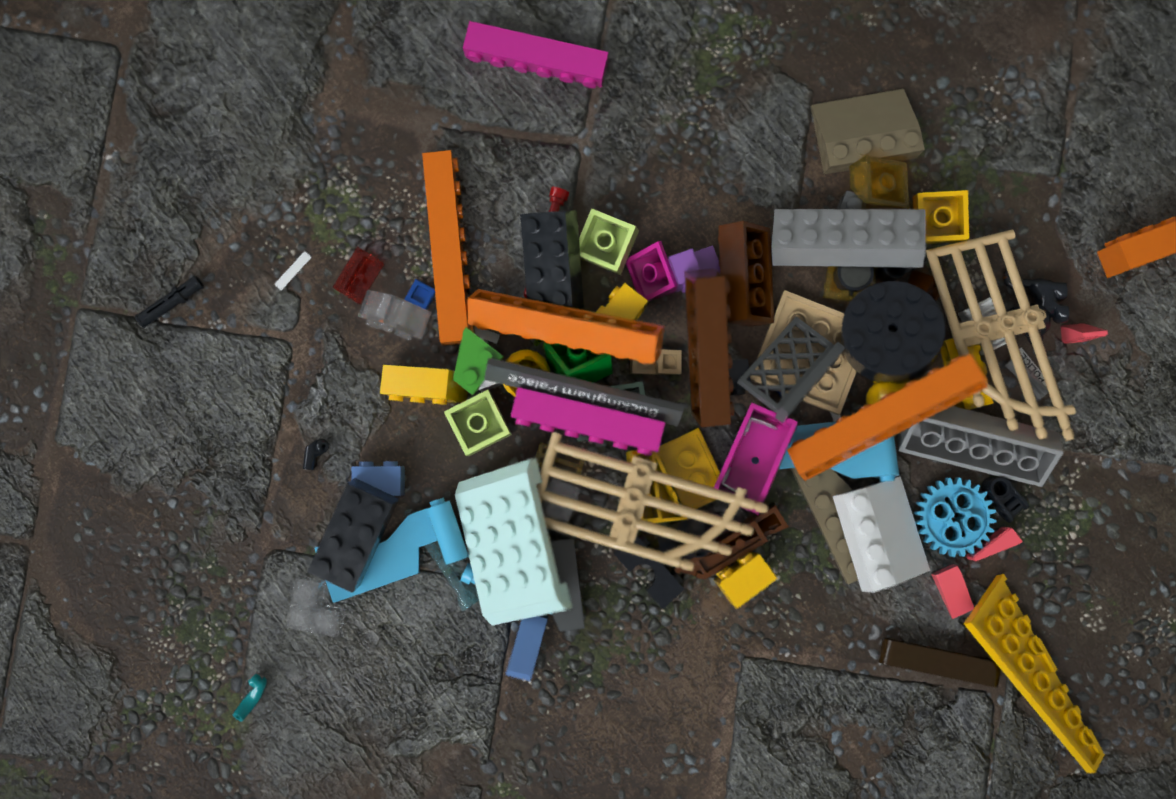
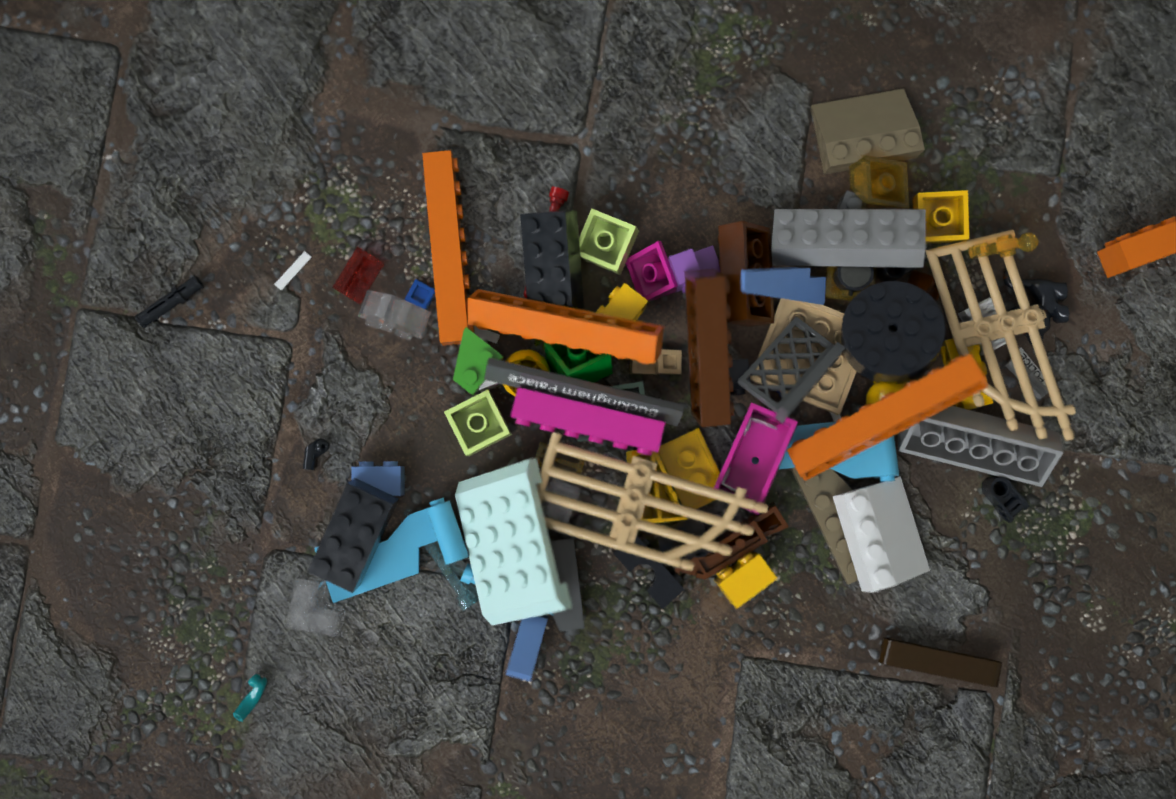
yellow wedge [380,365,468,405] -> none
dark pink brick [463,21,608,88] -> none
medium azure gear [914,478,996,557] -> none
coral slope [931,564,974,619] -> none
yellow wing [964,574,1105,773] -> none
coral slope [965,526,1023,561] -> none
coral slope [1060,323,1108,344] -> none
none -> medium blue wedge [741,267,826,305]
none -> clear yellow piece [968,233,1038,259]

